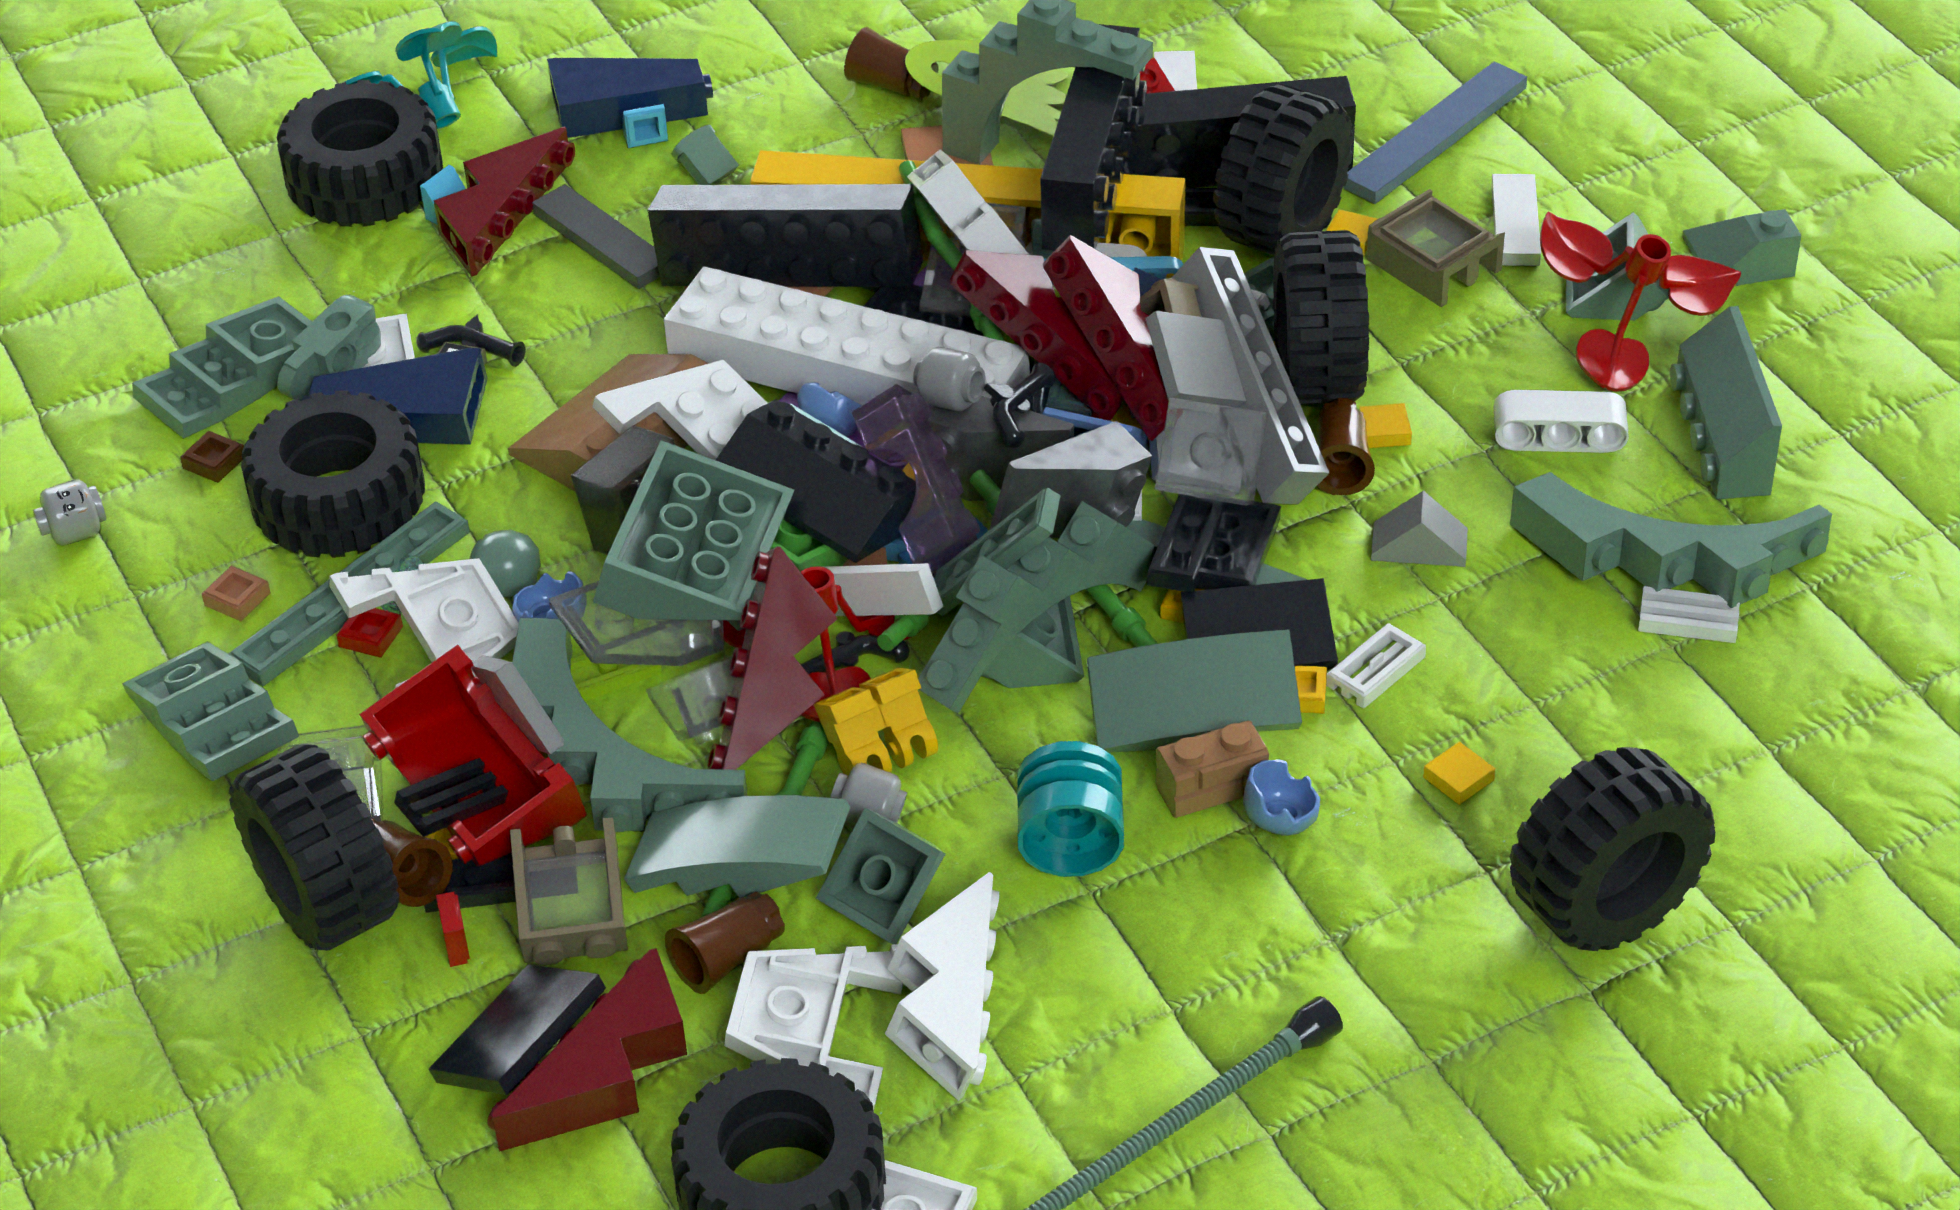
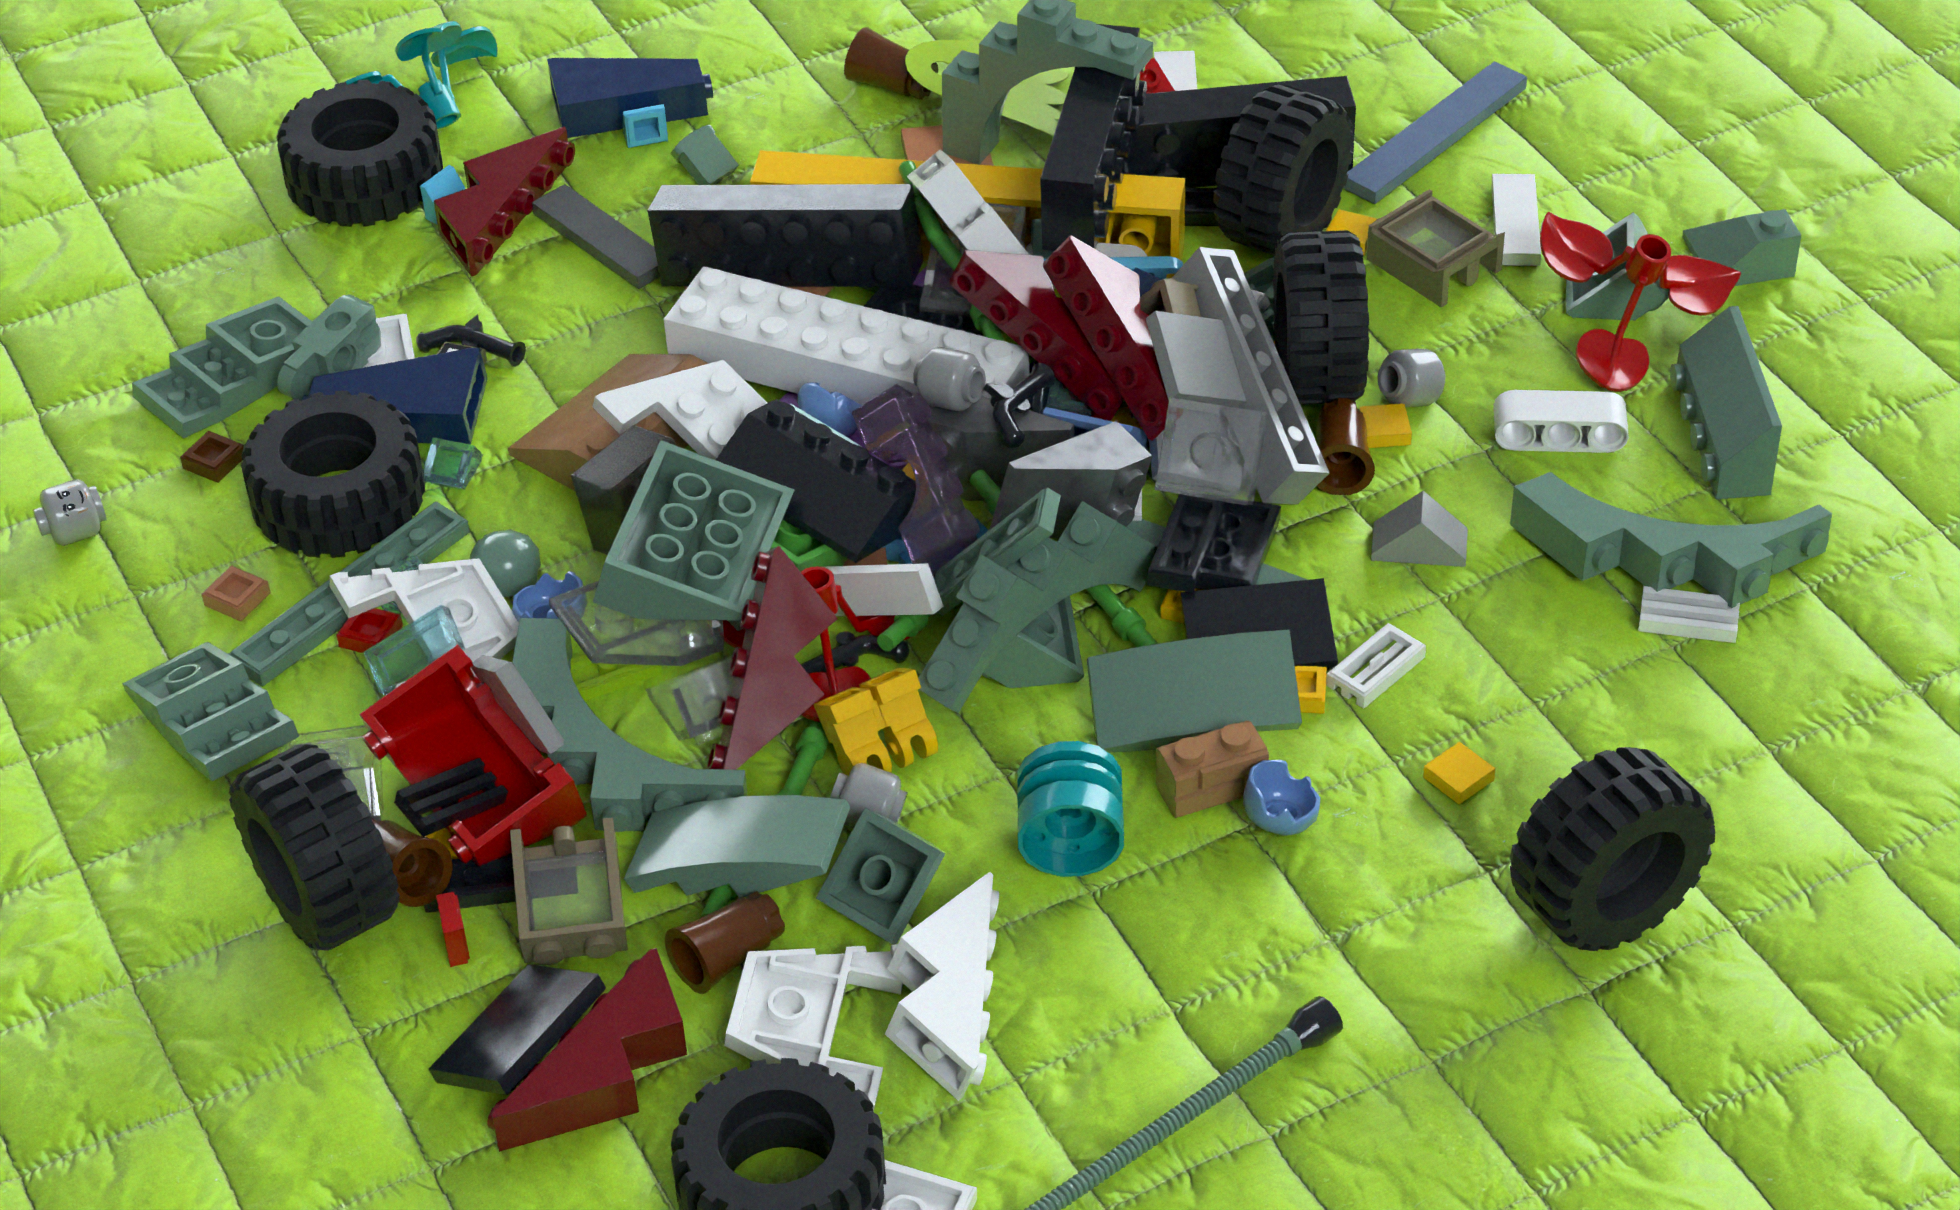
none -> clear light blue tile [364,605,465,695]
none -> clear light blue slope [423,438,483,490]
none -> light grey head [1378,349,1446,407]

